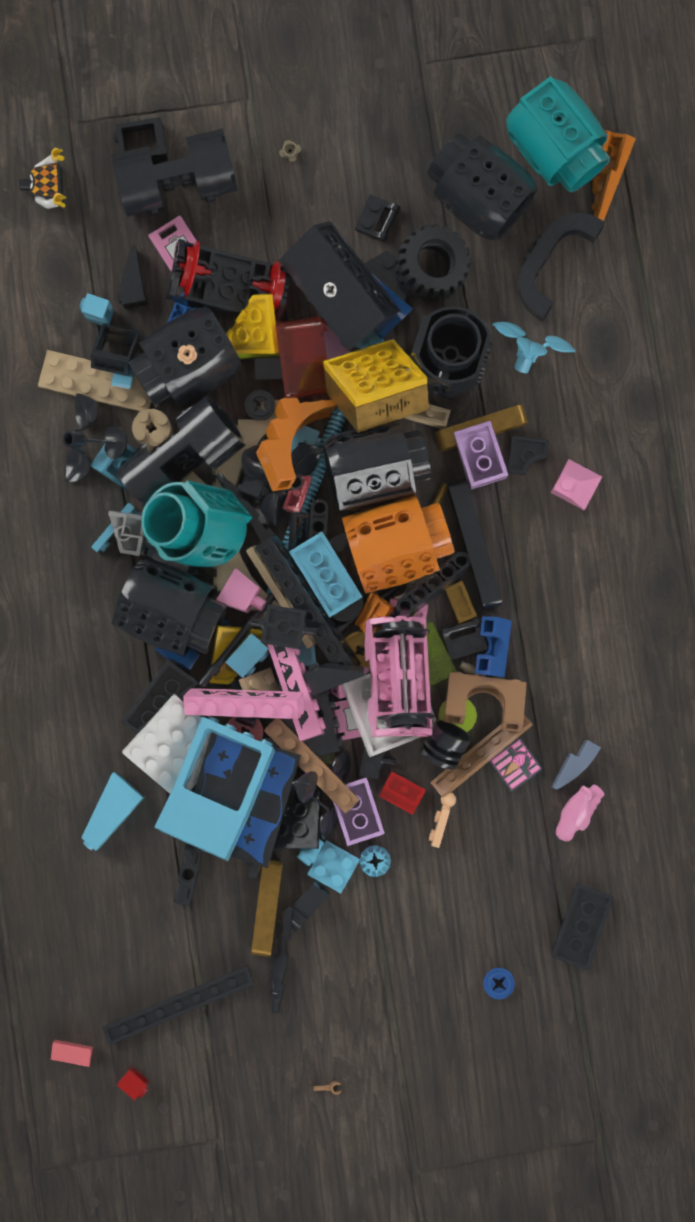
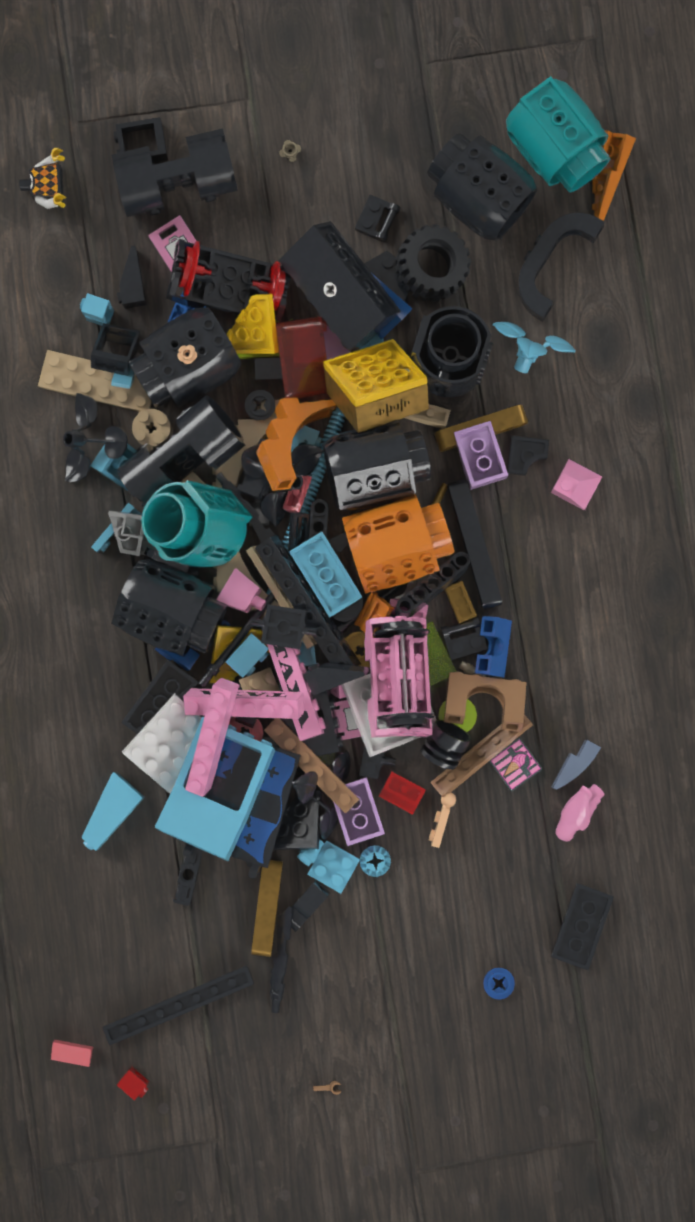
none -> bright pink brick [185,678,239,797]

